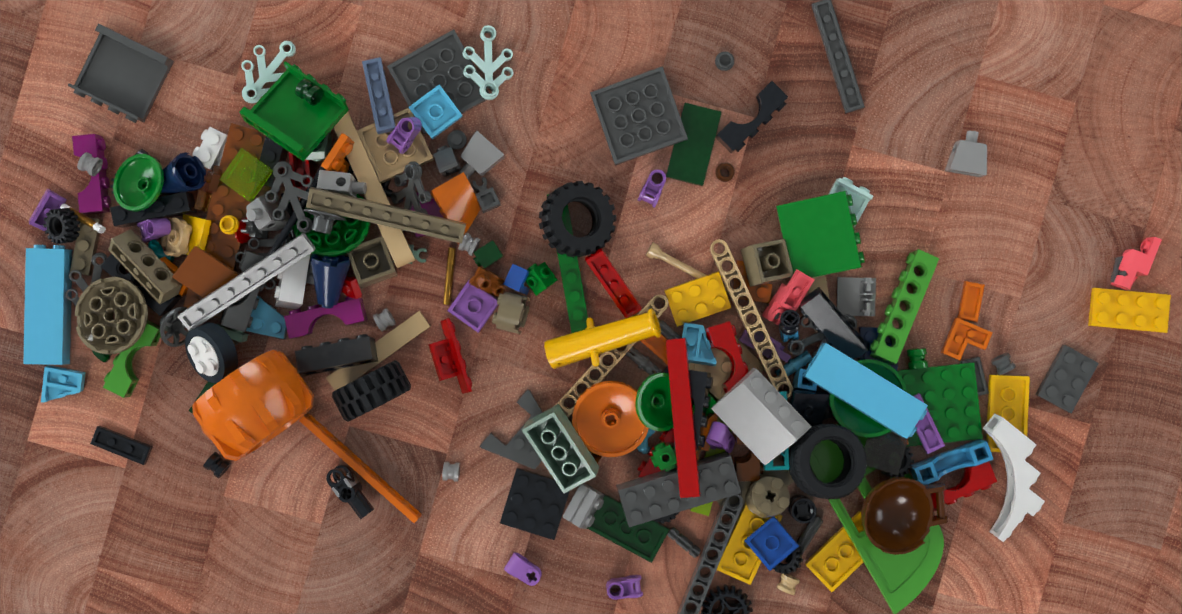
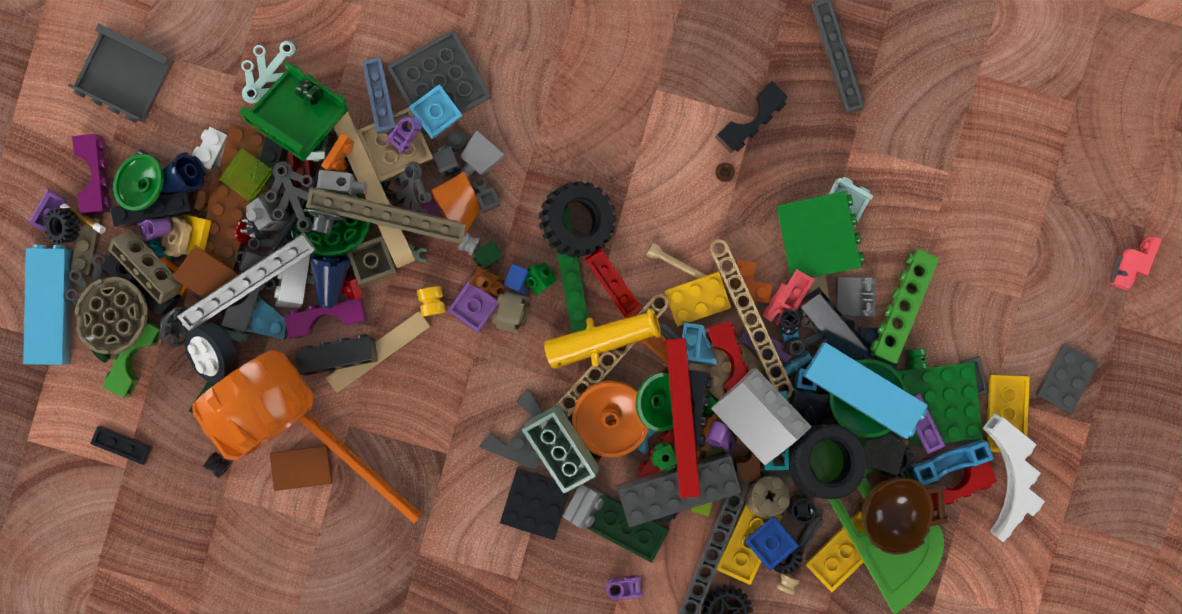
medium azure wing [41,365,86,403] -> none
light grey wheel [77,152,103,176] -> none
yellow plate [219,215,239,235] -> none
black connector [326,465,374,520] -> none
black tyre [332,360,411,422] -> none
light grey wheel [373,308,396,332] -> none
red bracket [428,318,472,394] -> none
light grey wheel [442,461,460,482] -> none
pearl gold bar [443,247,456,305] -> none
light aqua plant [463,25,513,100] -> none
medium lavender piece [504,552,542,586] -> none
dark grey plate [590,66,688,166] -> none
dark grey pin [625,346,662,376] -> none
medium lavender piece [638,169,666,208] -> none
dark green tile [666,103,722,187] -> none
dark grey axle [668,527,701,558] -> none
dark grey plate [715,52,734,71] -> none
dark tan brick [741,239,793,287] -> none
orange plate [941,318,993,360] -> none
light grey torso [945,131,987,178] -> none
orange tile [957,281,985,322] -> none
dark grey wheel [991,353,1016,375] -> none
yellow plate [1088,288,1171,333] -> none
none -> dark orange tile [269,445,332,491]
none -> yellow wheel [417,286,446,317]

